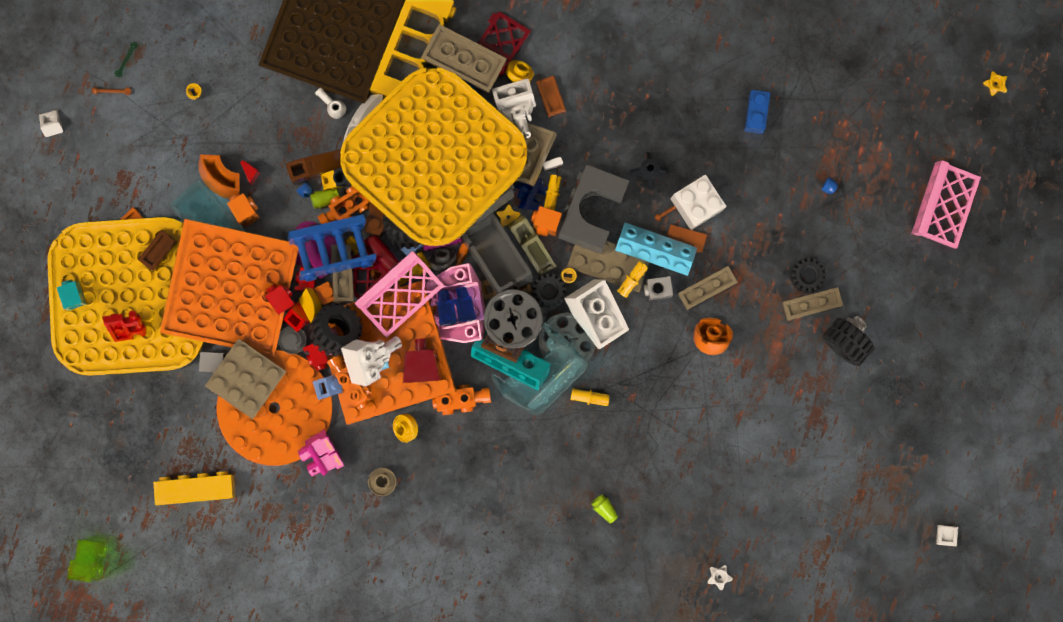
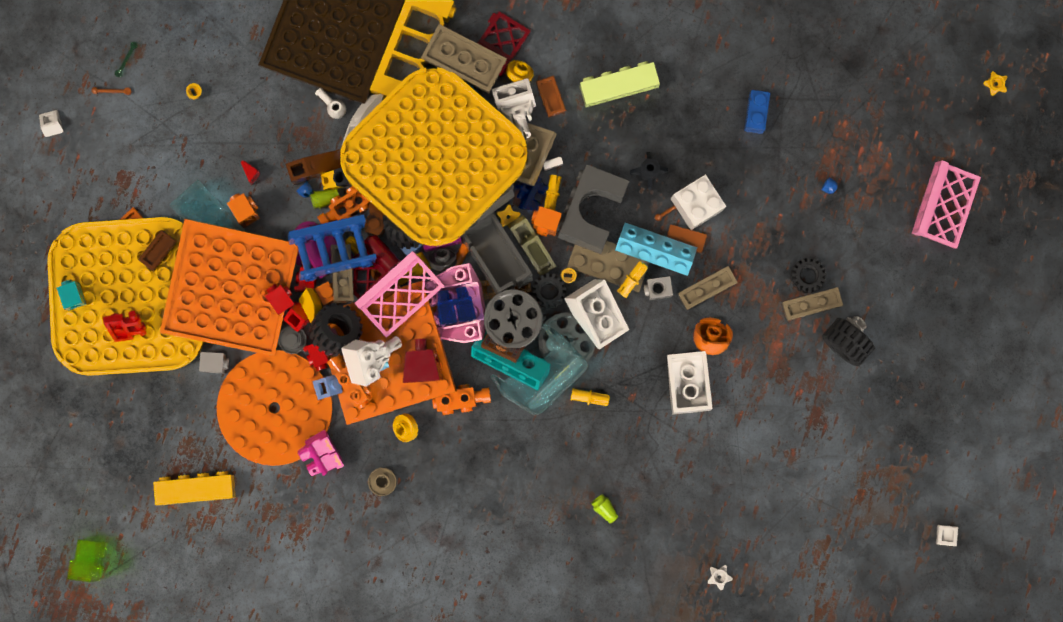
orange brick [198,154,240,199] -> none
dark tan plate [205,338,286,419] -> none
none -> yellowish green brick [580,61,660,108]
none -> white slope [667,351,712,415]

